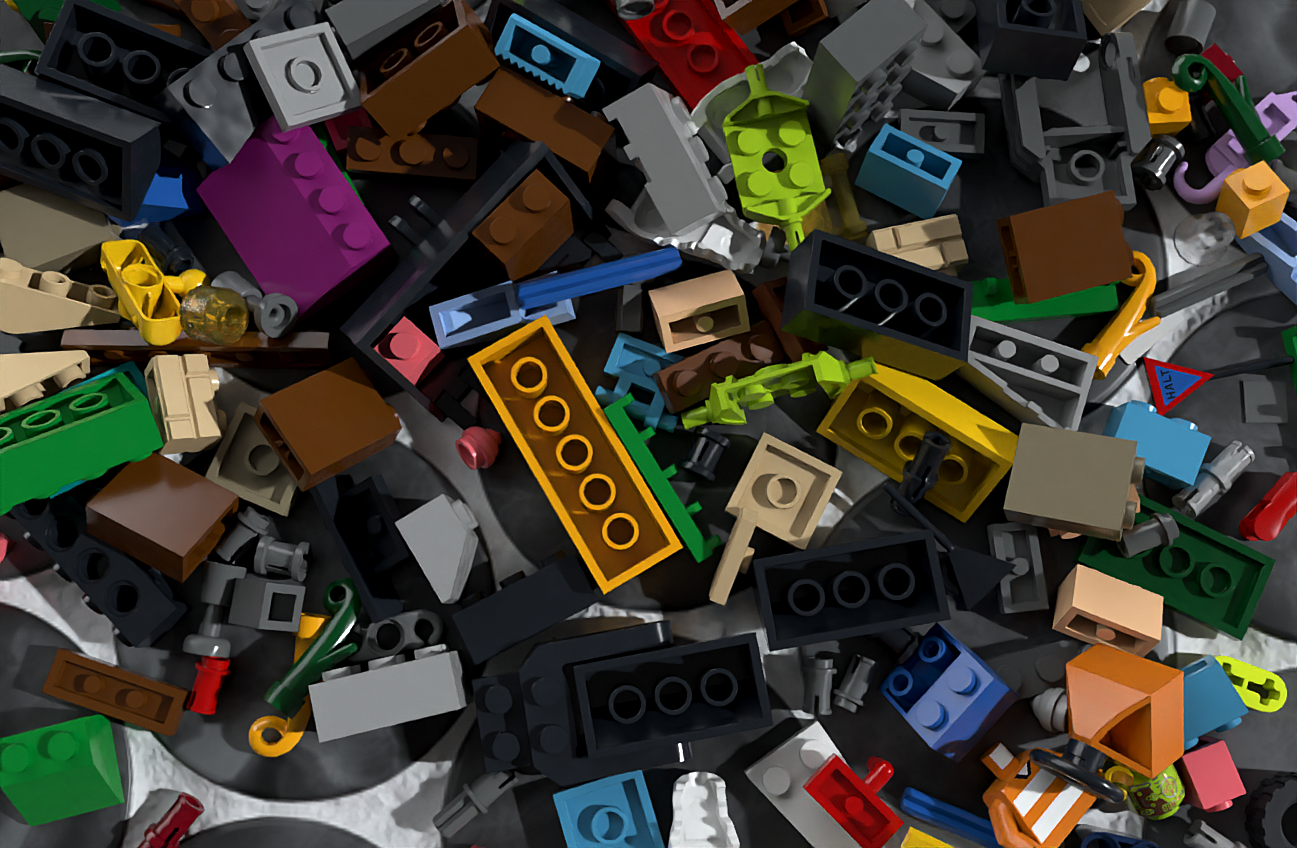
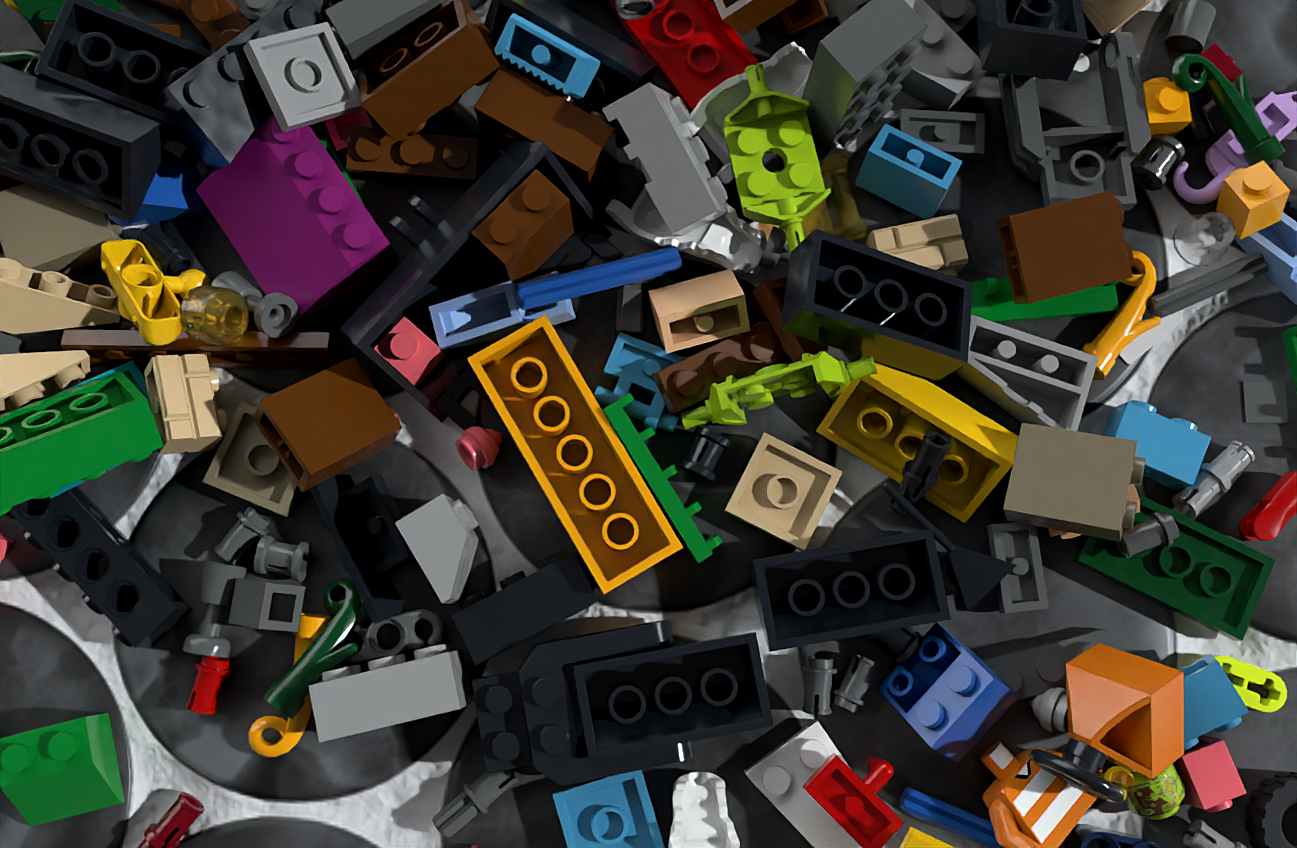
reddish brown plate [41,648,192,736] -> none
reddish brown brick [85,451,239,583] -> none
tan plate [709,507,758,606] -> none
light nougat brick [1052,564,1164,657] -> none
piece [1142,356,1295,416] -> none

